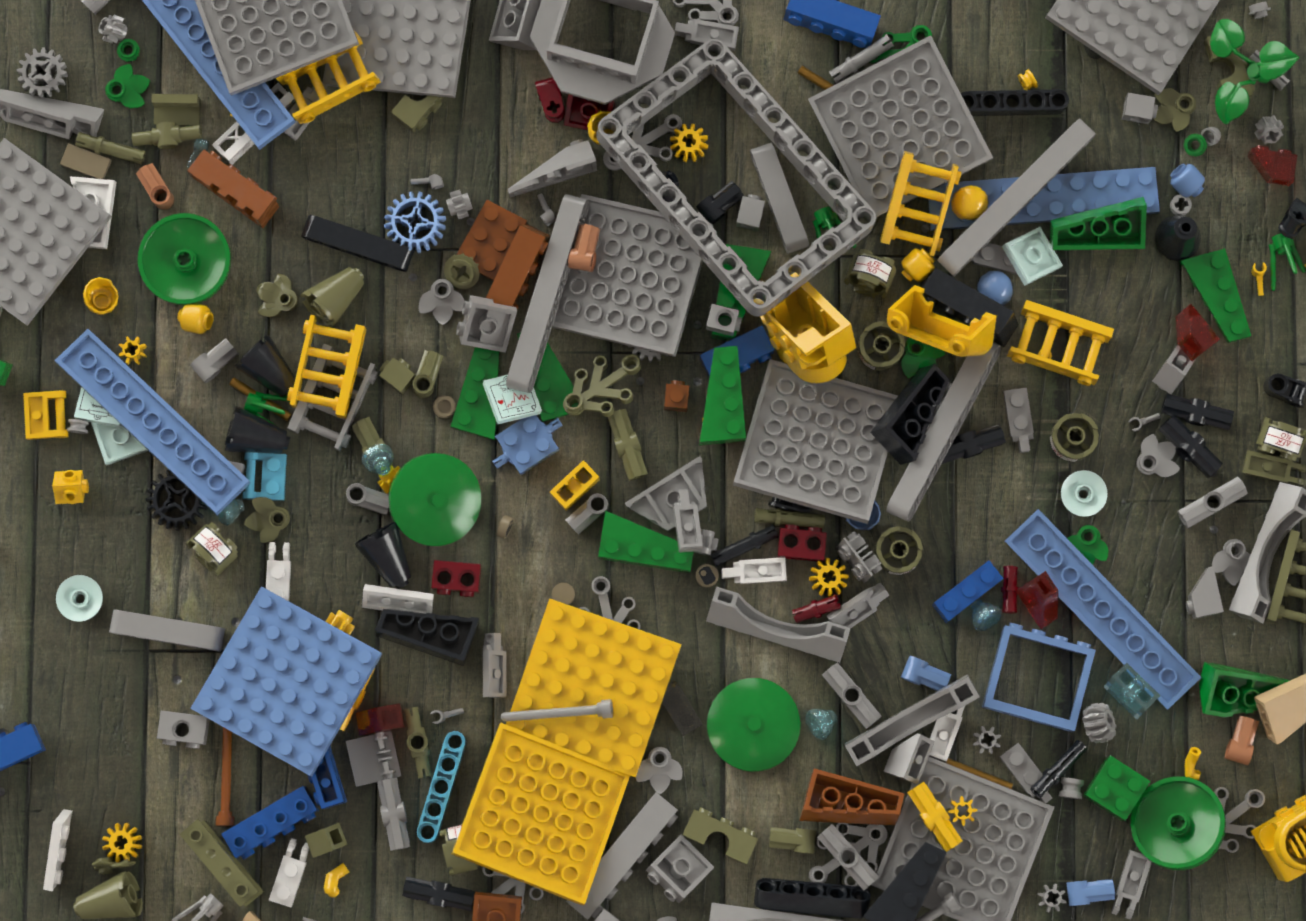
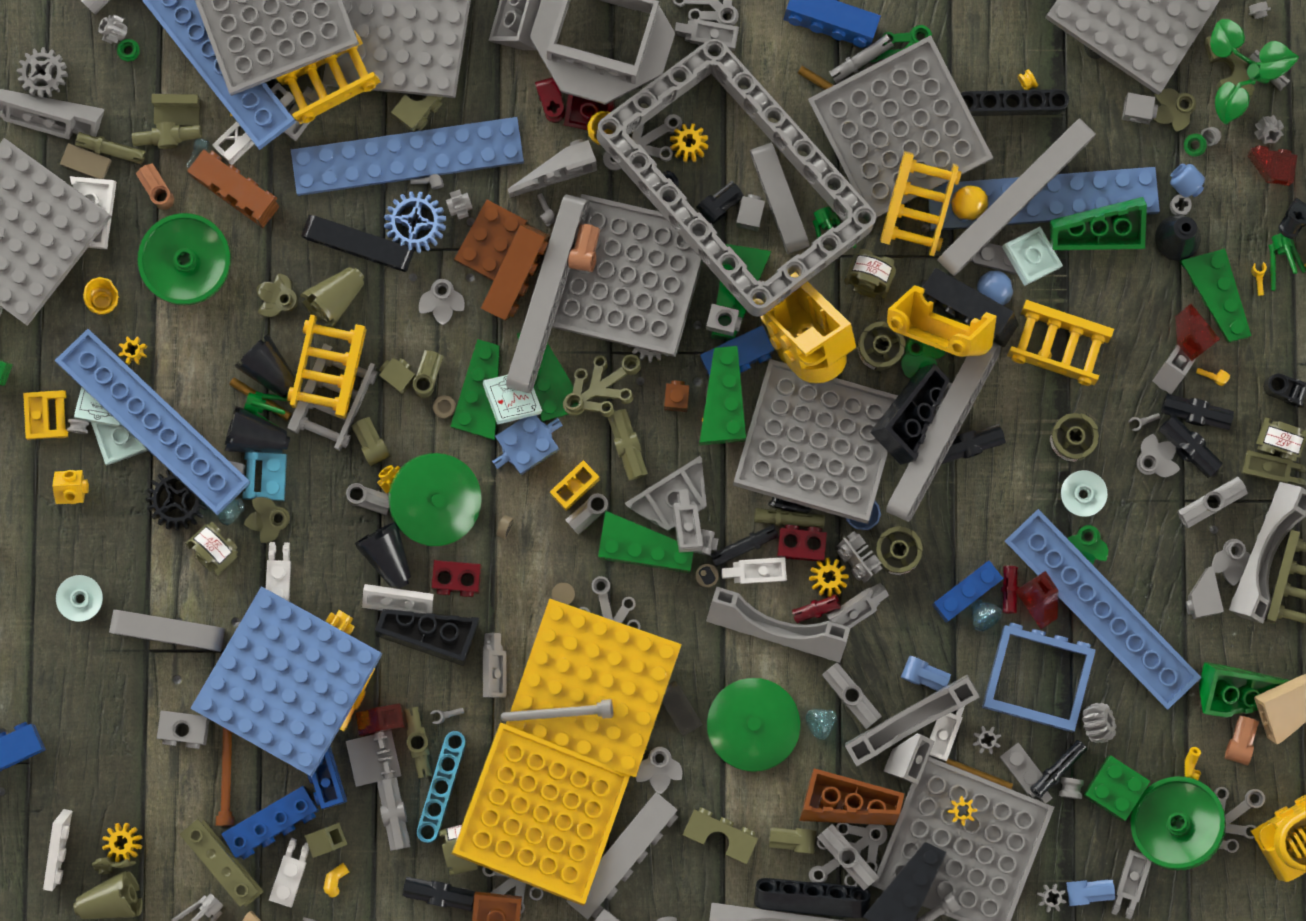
green plate [105,64,150,108] -> none
yellow head [177,303,214,334] -> none
light grey piece [190,338,239,383] -> none
clear light blue brick [362,444,394,475] -> none
olive gear [444,253,481,289] -> none
light grey plate [456,295,517,353] -> none
light grey plate [646,834,714,903] -> none
yellow head [901,248,935,282] -> none
yellow piece [907,782,963,852] -> none
light grey hinge [1003,388,1034,453] -> none
clear light blue brick [1104,663,1161,719] -> none
none -> medium blue plate [291,117,524,196]
none -> yellow hand [1196,368,1230,386]

